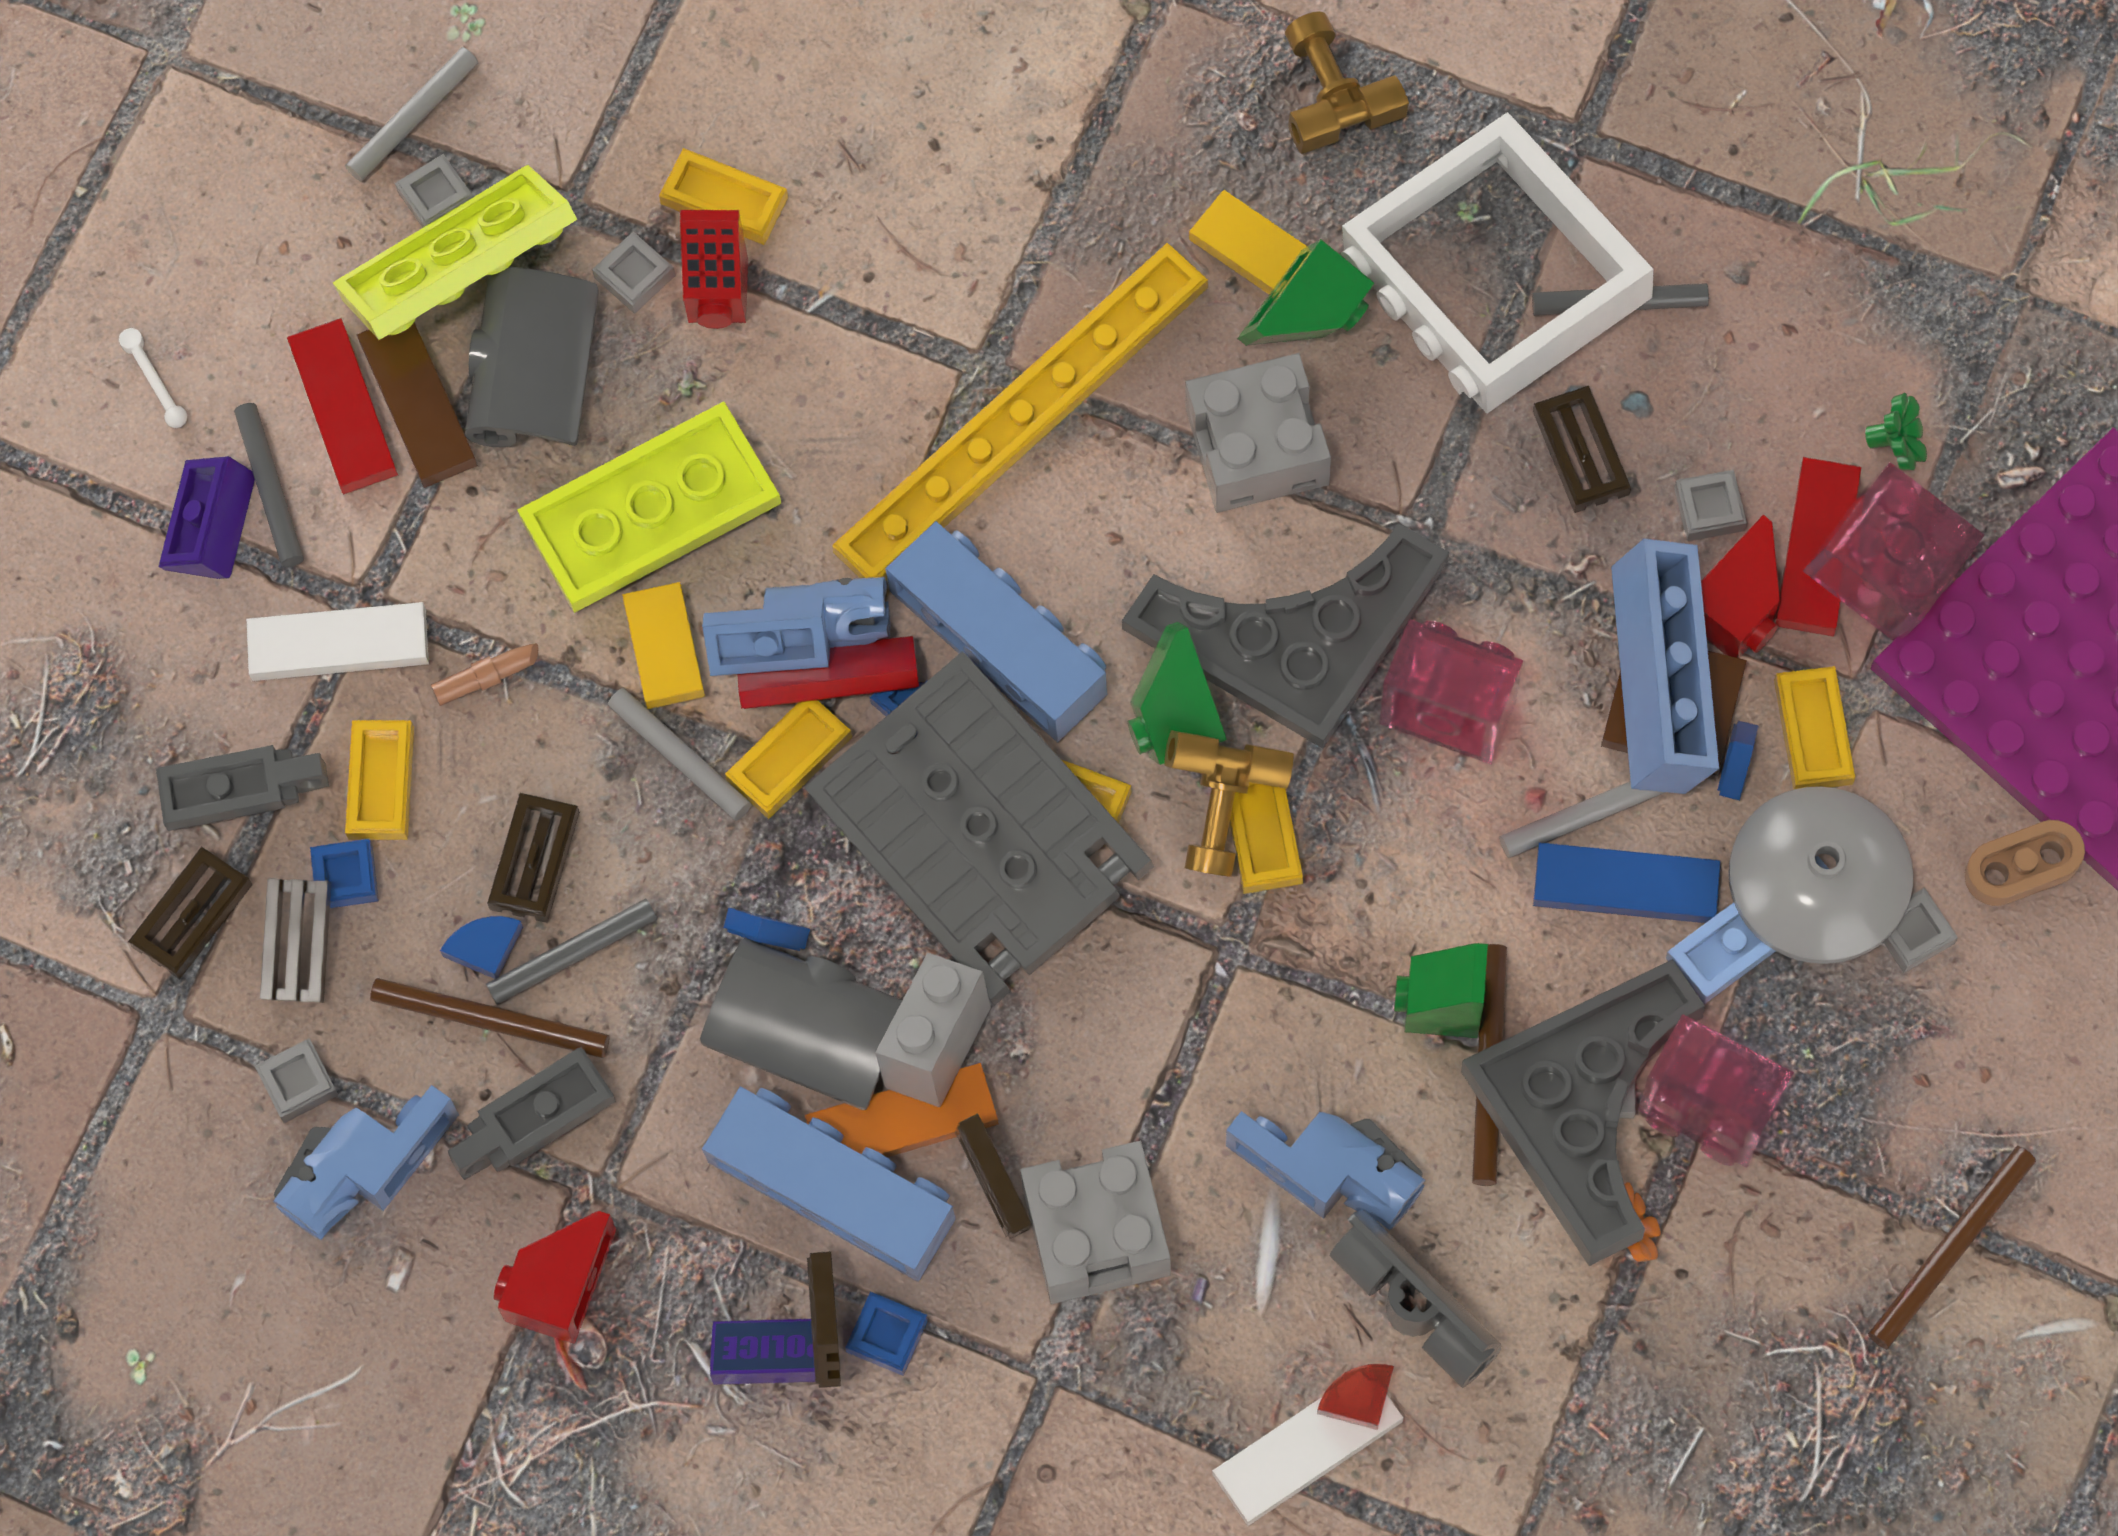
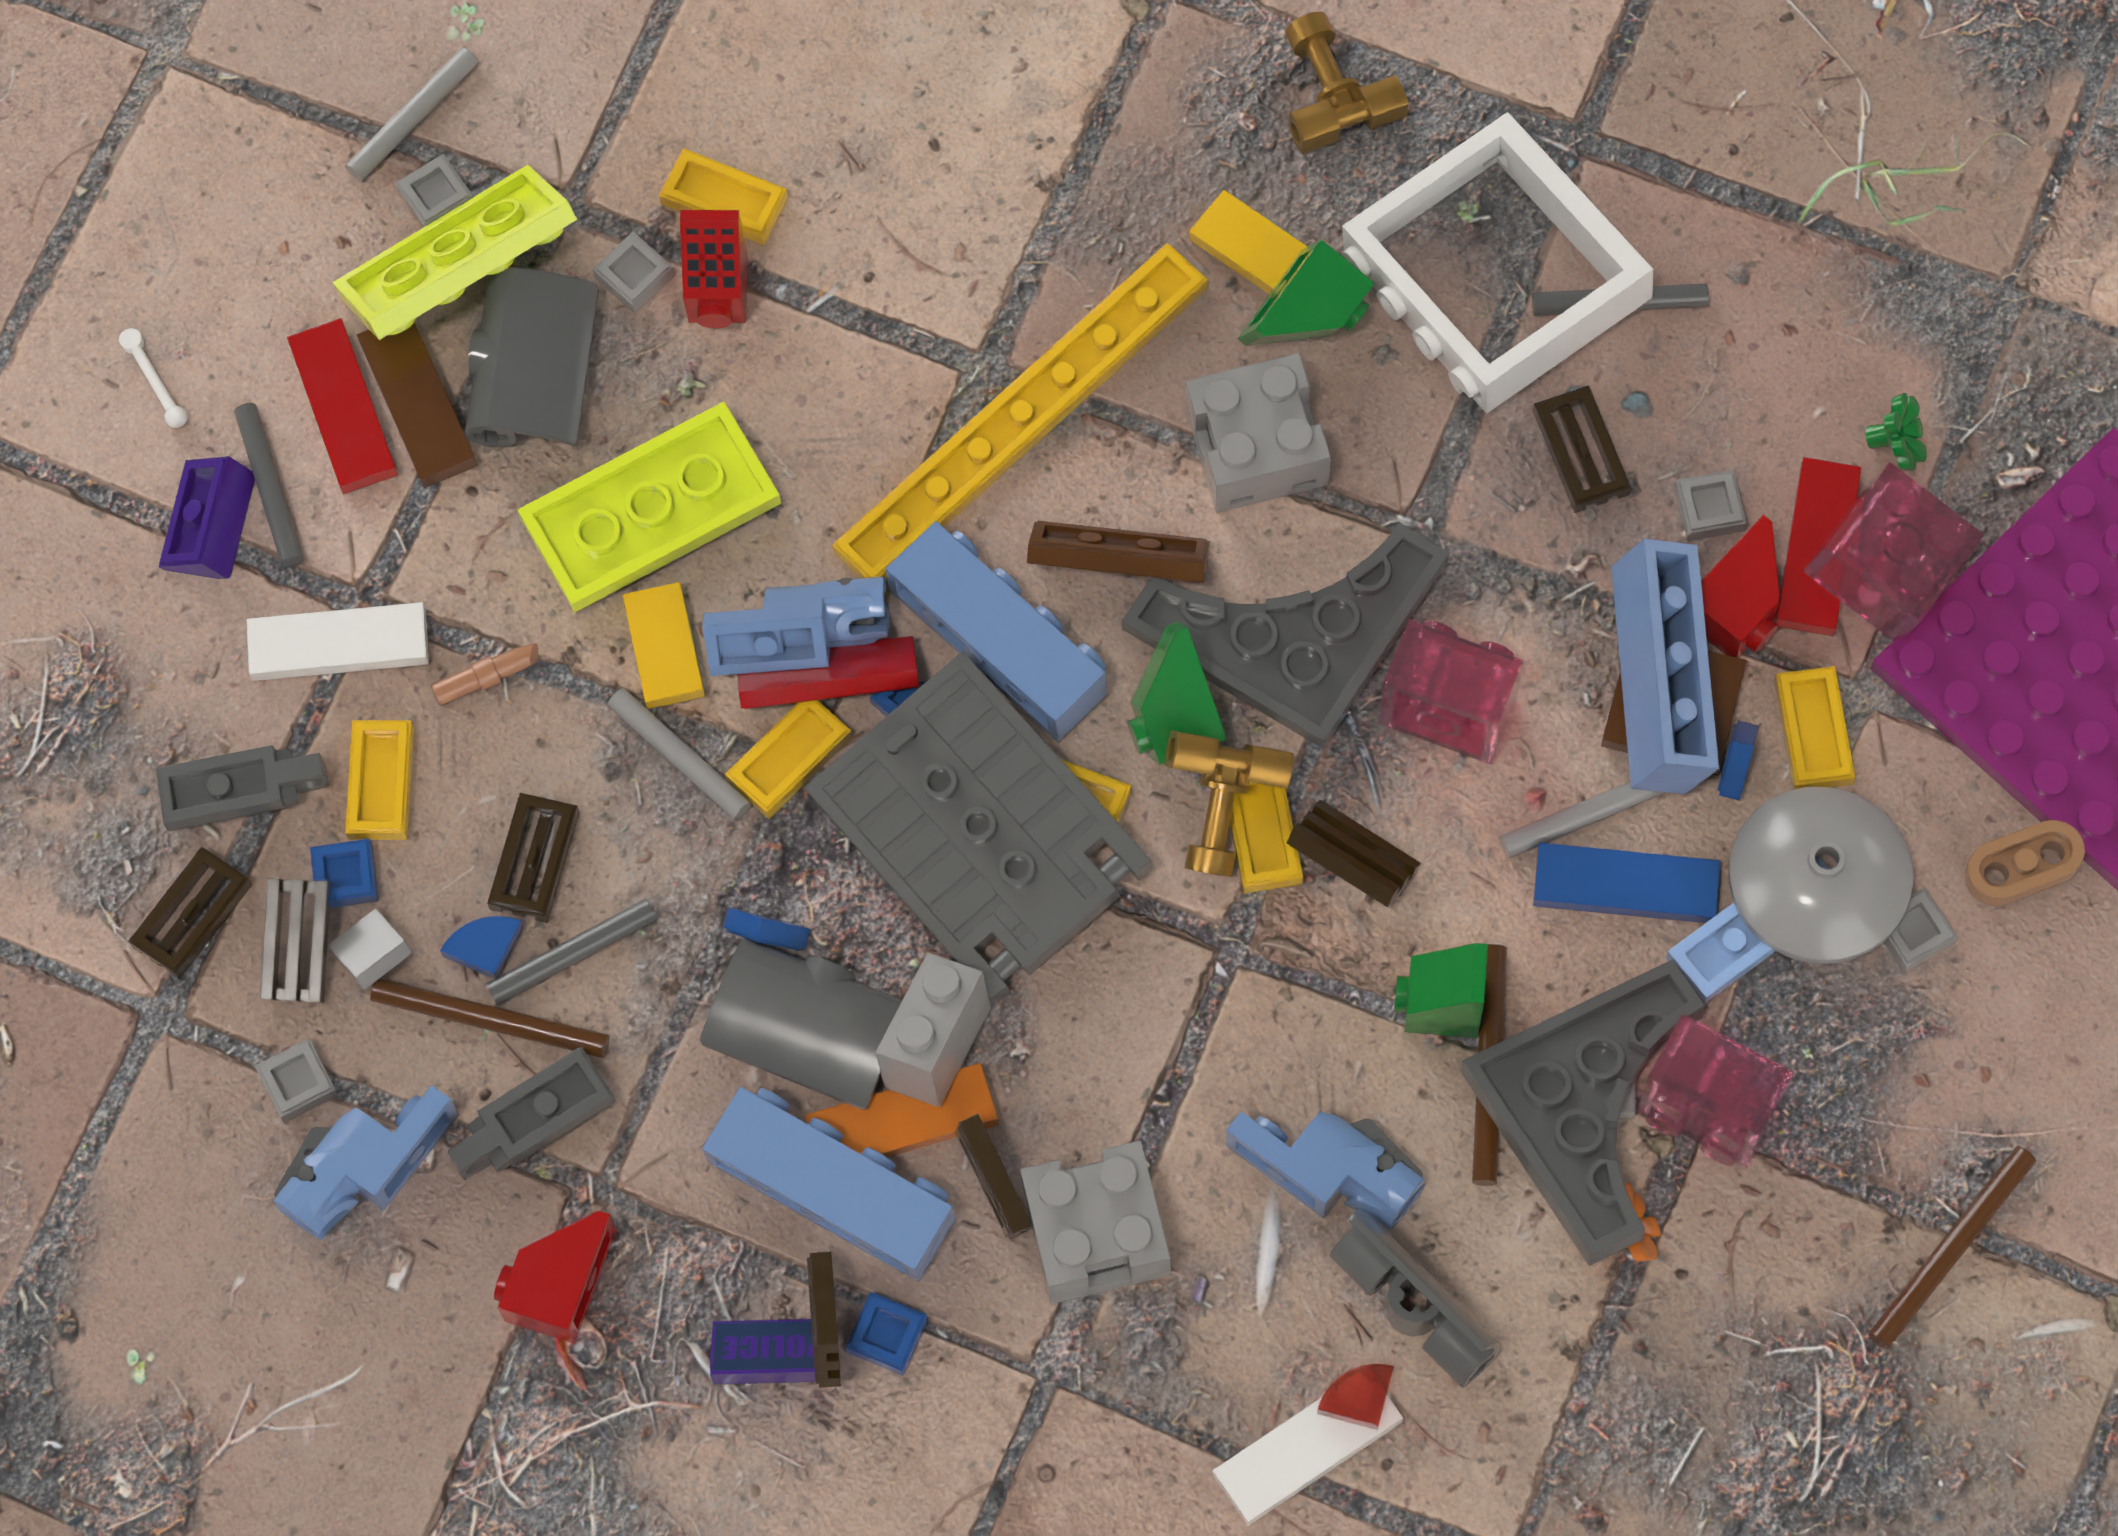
none -> light grey tile [327,909,412,990]
none -> reddish brown tile [1027,520,1210,583]
none -> dark brown tile [1286,800,1421,907]

